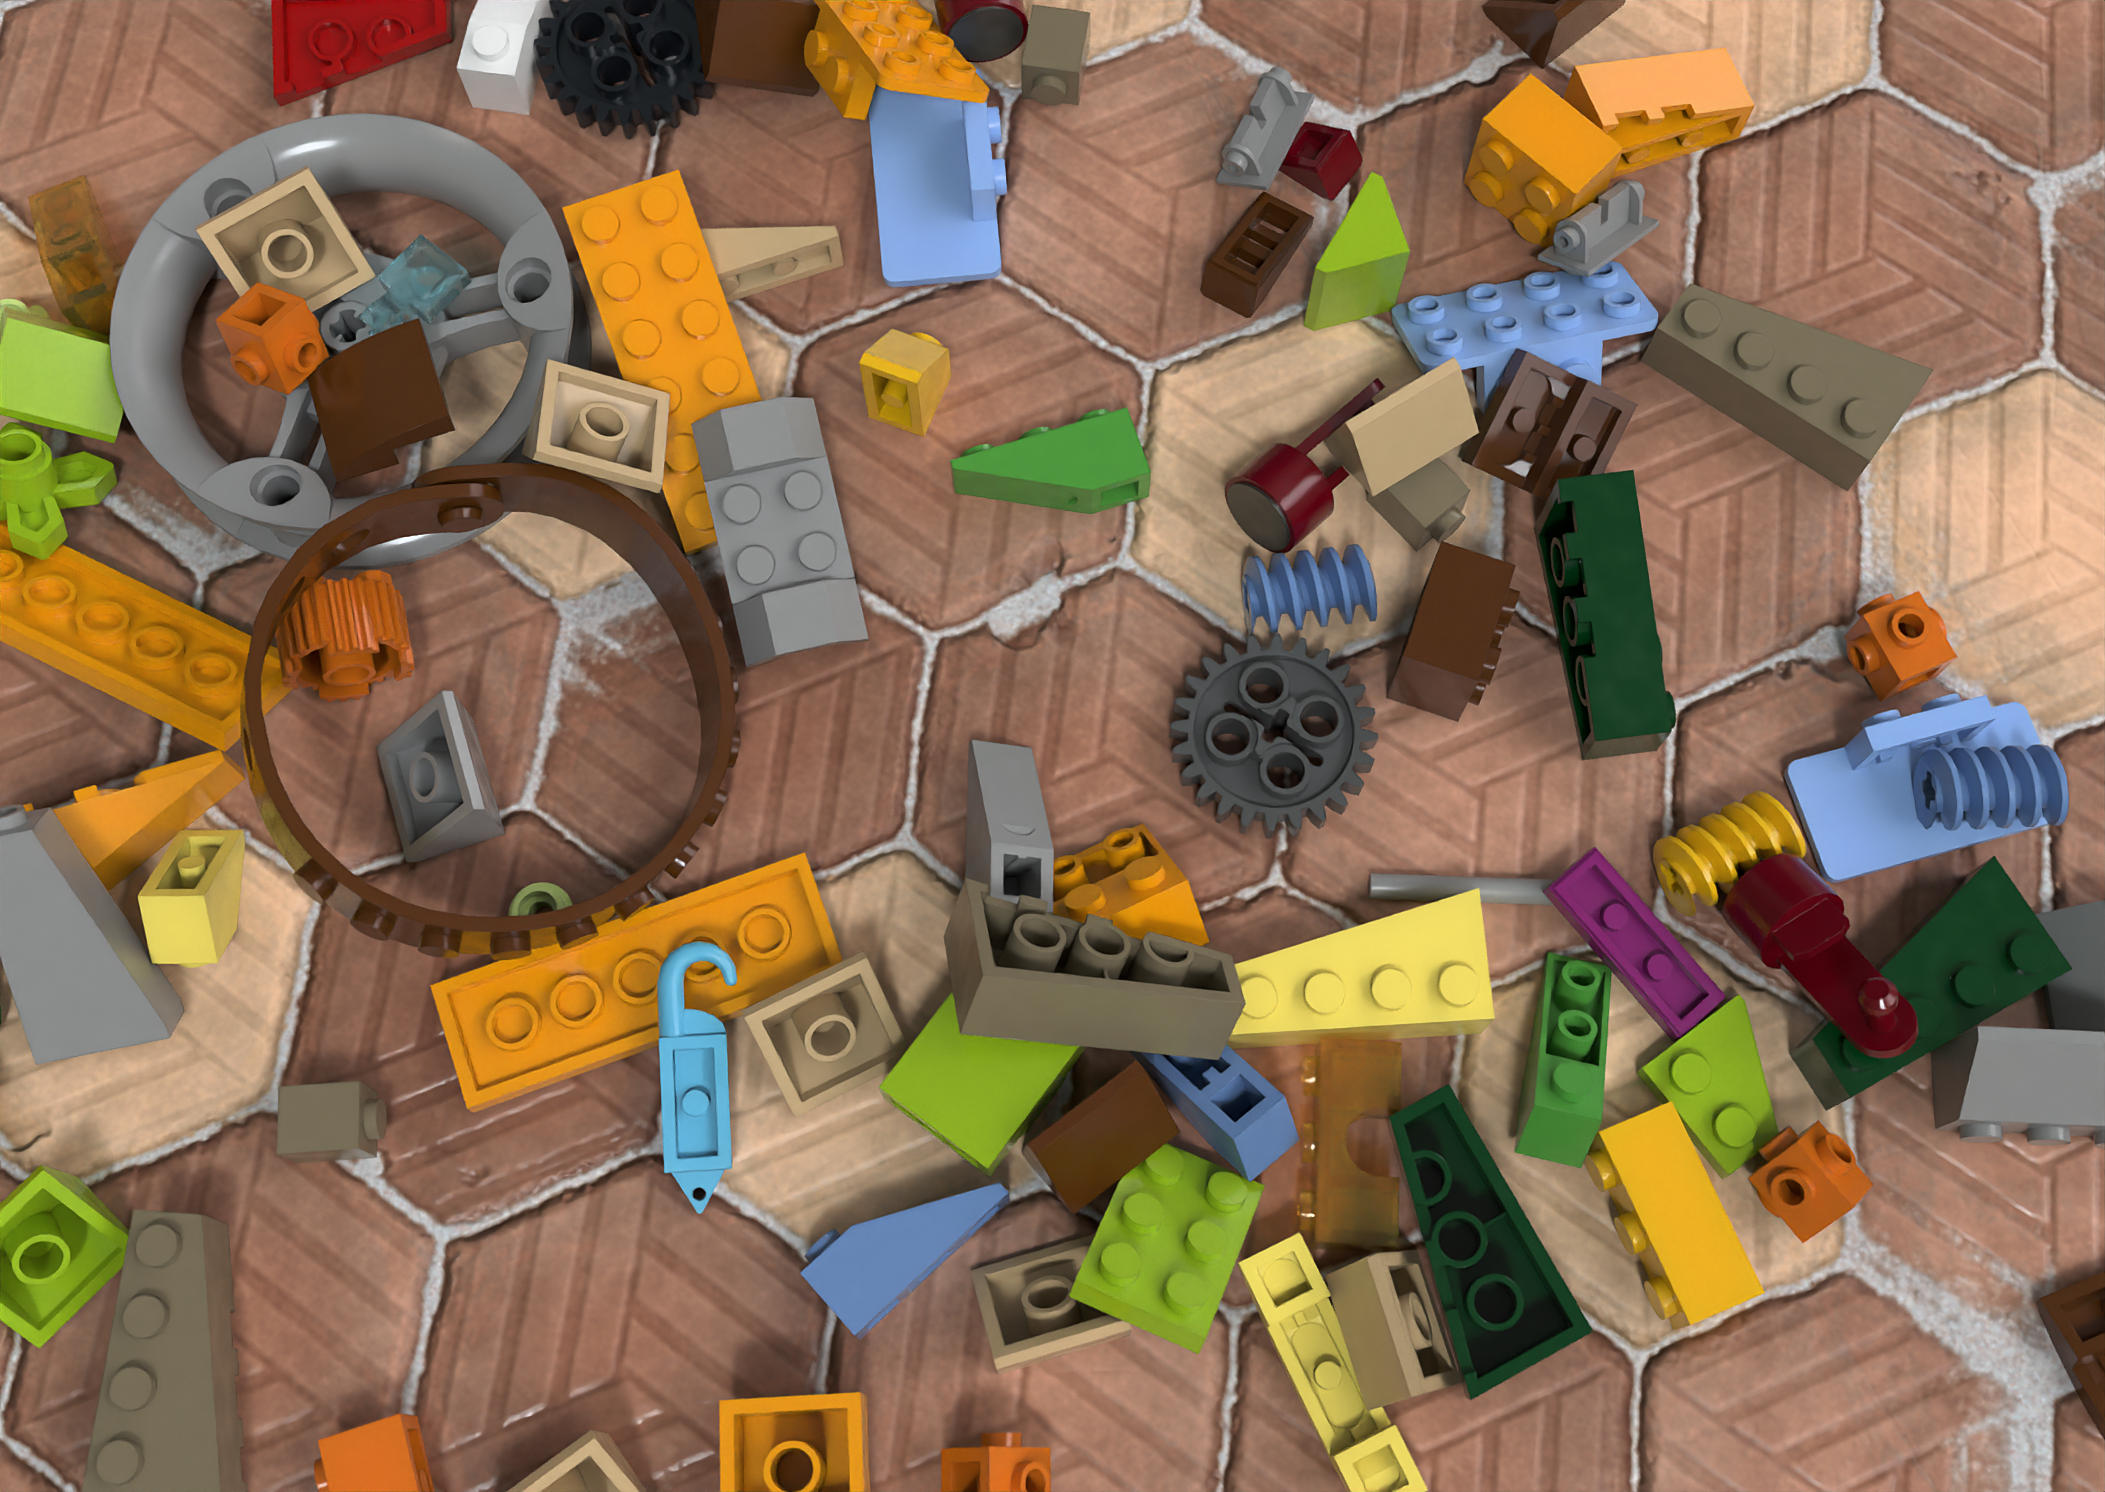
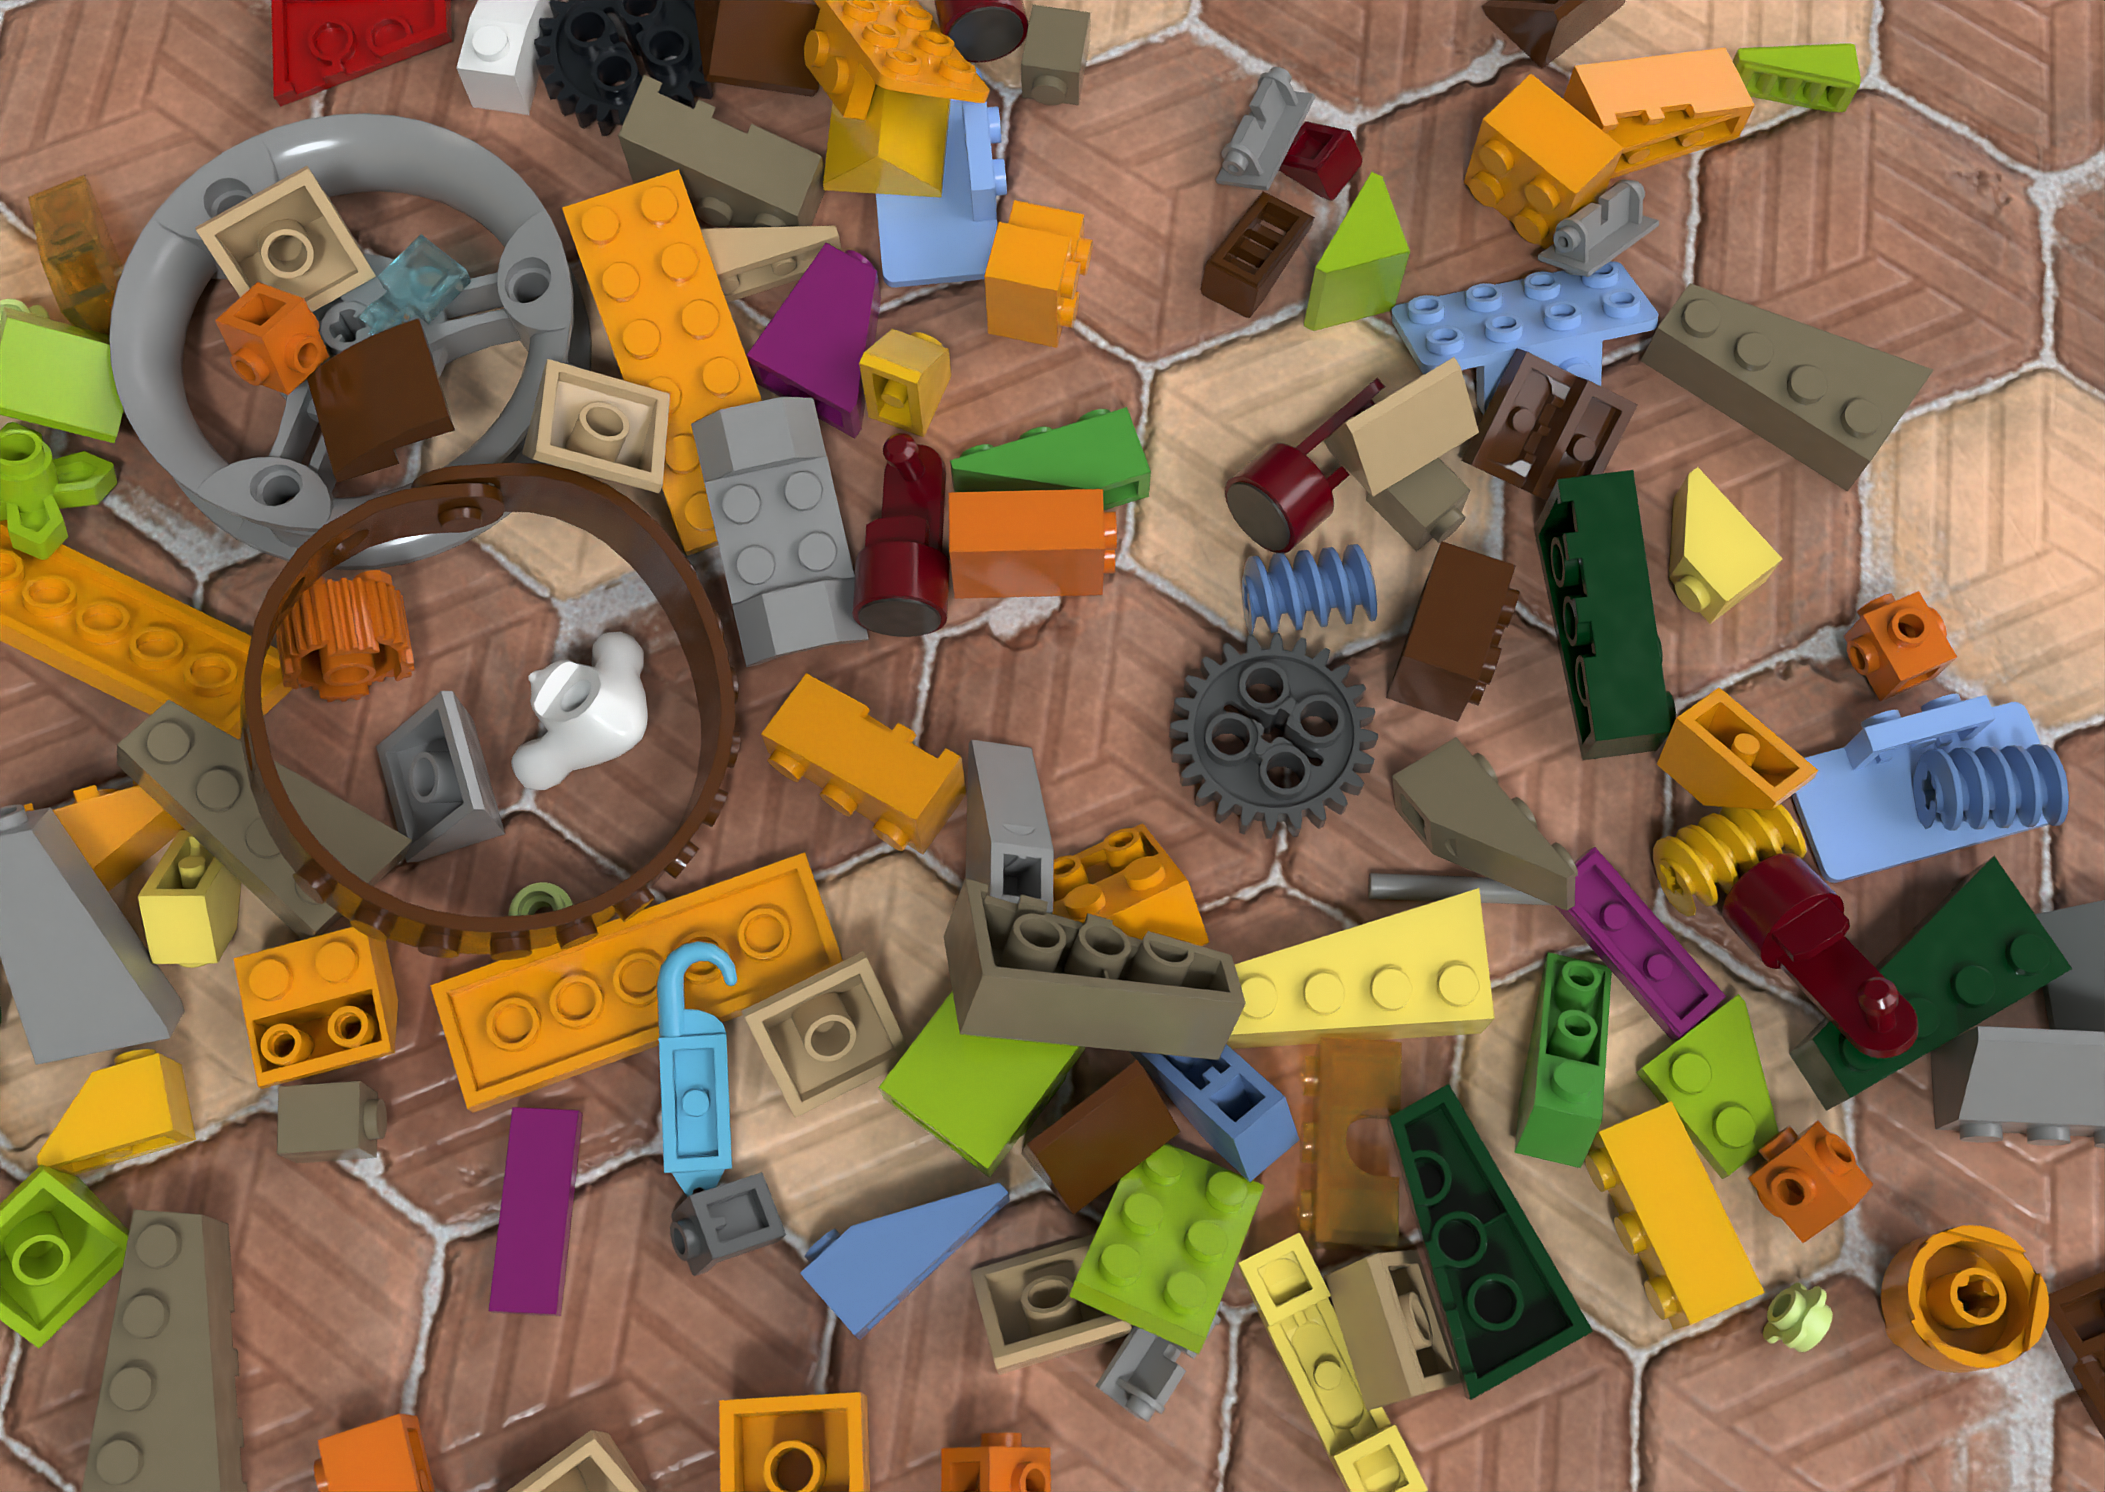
none -> yellow slope [36,1049,196,1175]
none -> dark tan wedge [117,700,413,940]
none -> light orange slope [233,927,398,1089]
none -> magenta tile [488,1107,583,1316]
none -> white head [511,632,648,790]
none -> dark tan wedge [618,75,825,228]
none -> dark grey bracket [670,1172,786,1276]
none -> magenta slope [746,243,881,439]
none -> light orange wedge [761,673,966,855]
none -> yellow slope [823,84,951,198]
none -> dark red piece [852,433,950,637]
none -> orange brick [949,489,1117,599]
none -> light orange brick [984,200,1093,348]
none -> light grey hinge [1096,1301,1223,1422]
none -> dark tan slope [1392,737,1578,911]
none -> light orange slope [1657,687,1818,810]
none -> light yellow slope [1669,467,1782,624]
none -> lime slope [1732,43,1861,112]
none -> yellowish green plate [1763,1283,1833,1352]
none -> light orange brick [1881,1225,2049,1373]

